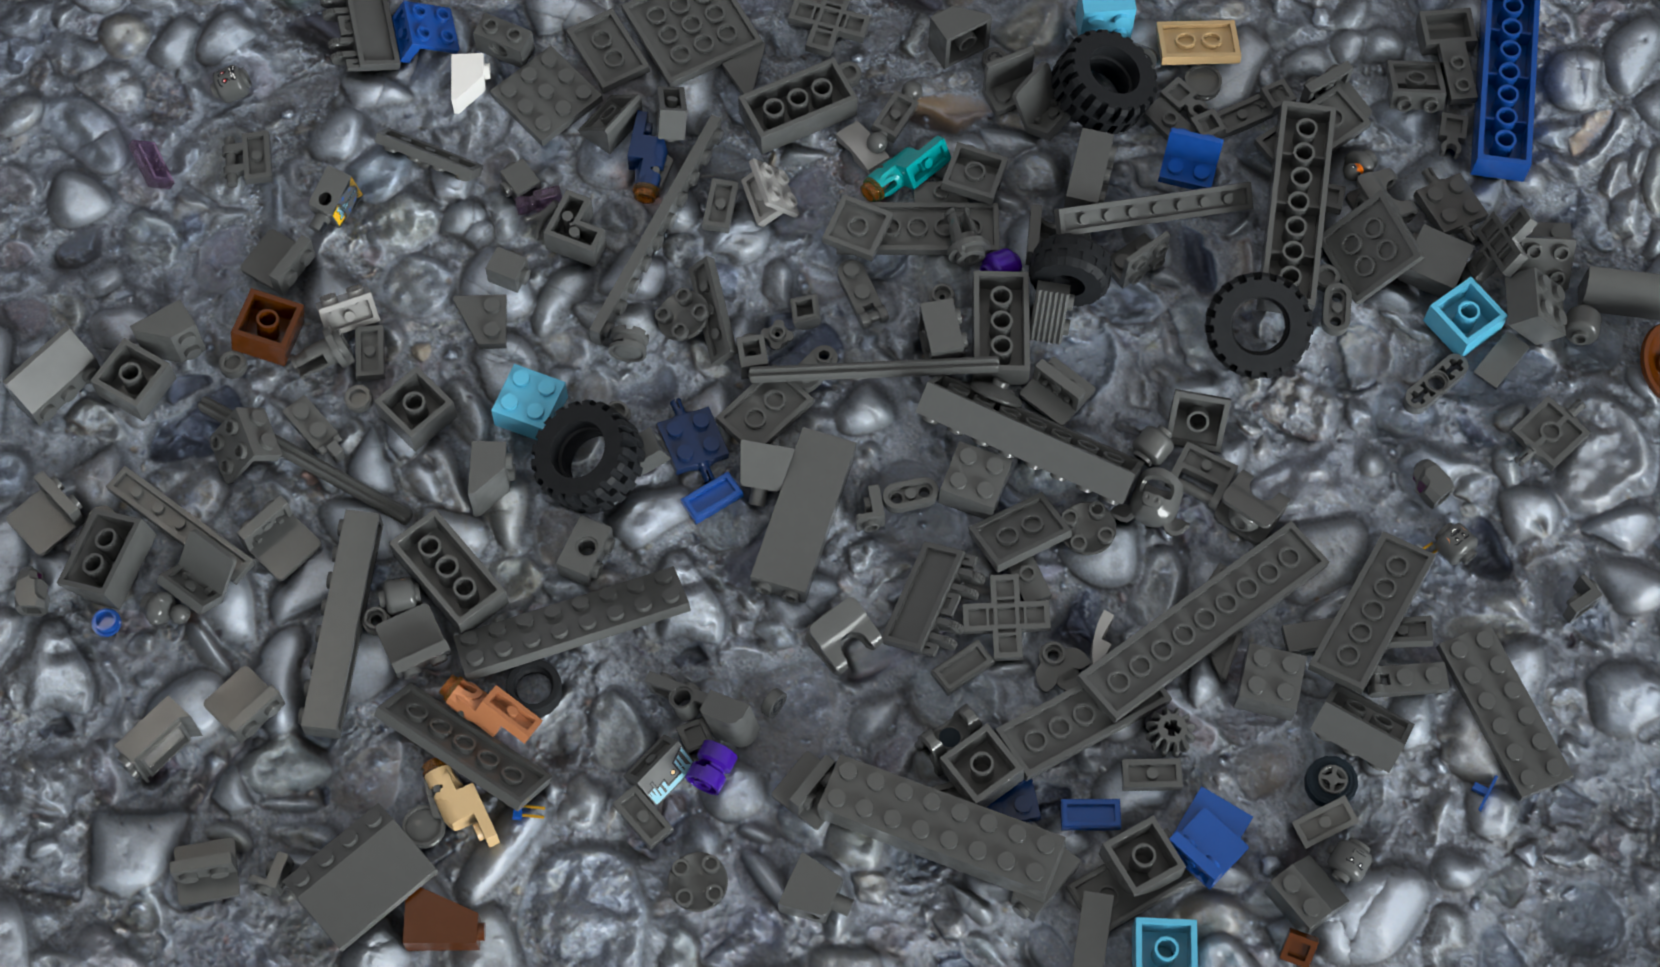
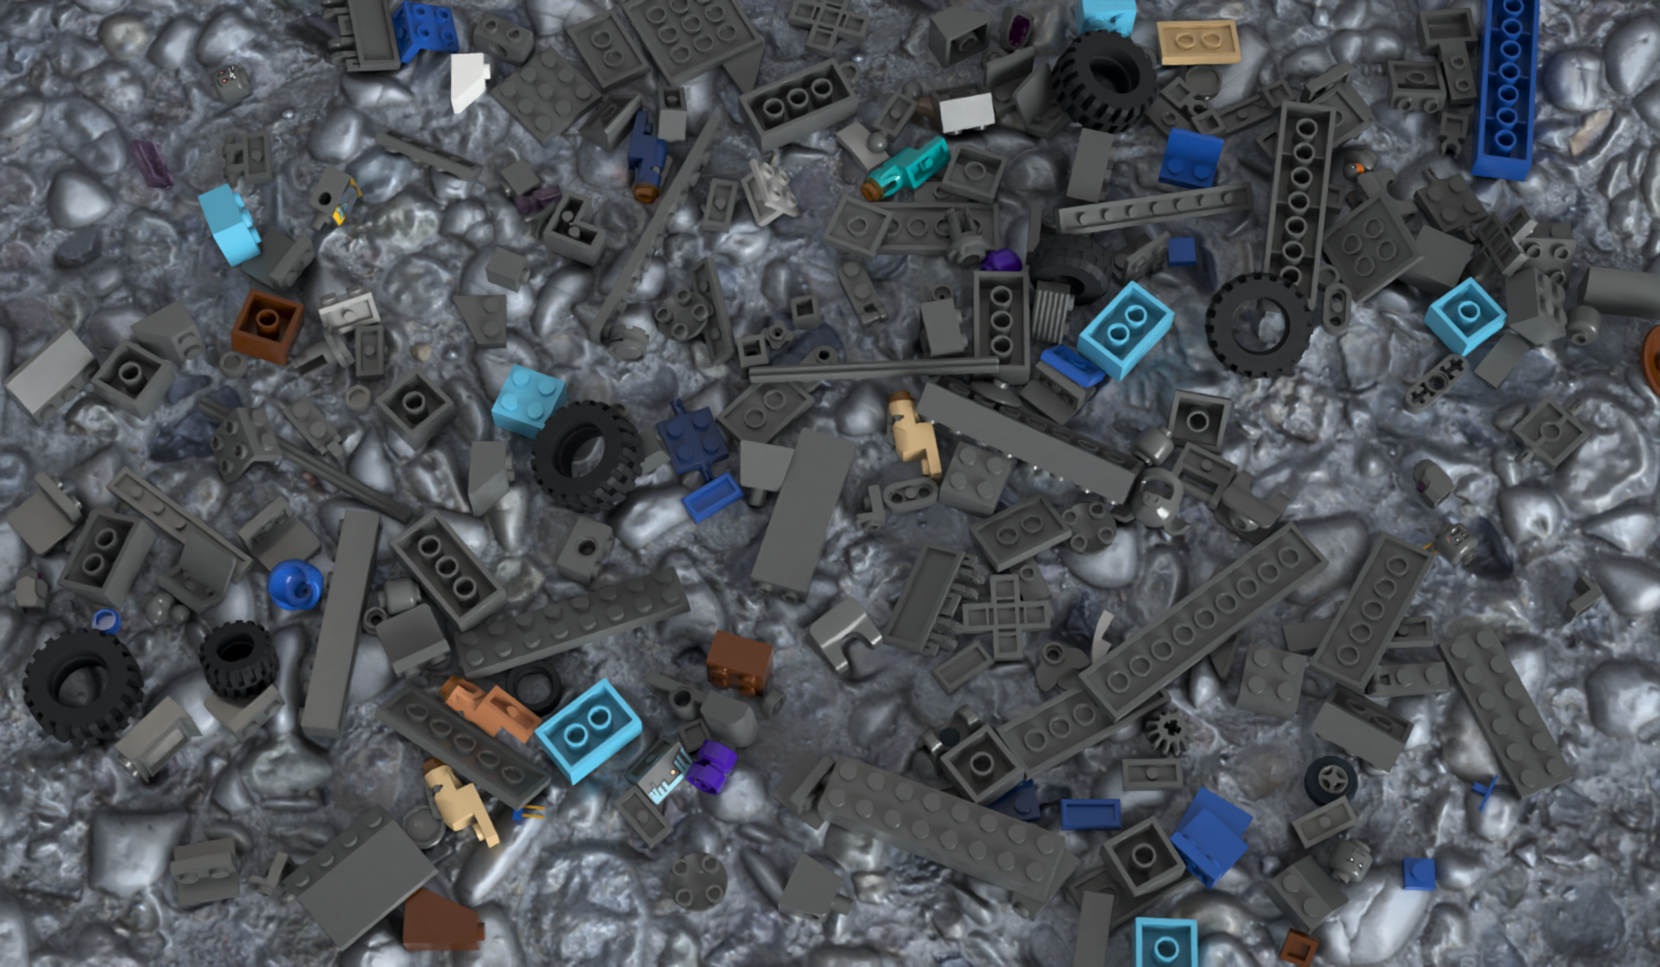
none -> black tyre [22,627,144,746]
none -> medium azure brick [197,183,262,267]
none -> black tyre [199,620,279,699]
none -> blue piece [266,559,323,611]
none -> medium azure brick [534,677,643,785]
none -> reddish brown brick [706,630,773,698]
none -> tan plate [887,391,942,484]
none -> slope [929,81,995,135]
none -> rock [999,7,1034,51]
none -> blue tile [1040,344,1106,388]
none -> medium azure brick [1076,280,1175,383]
none -> blue tile [1167,237,1196,266]
none -> blue plate [1402,858,1436,891]

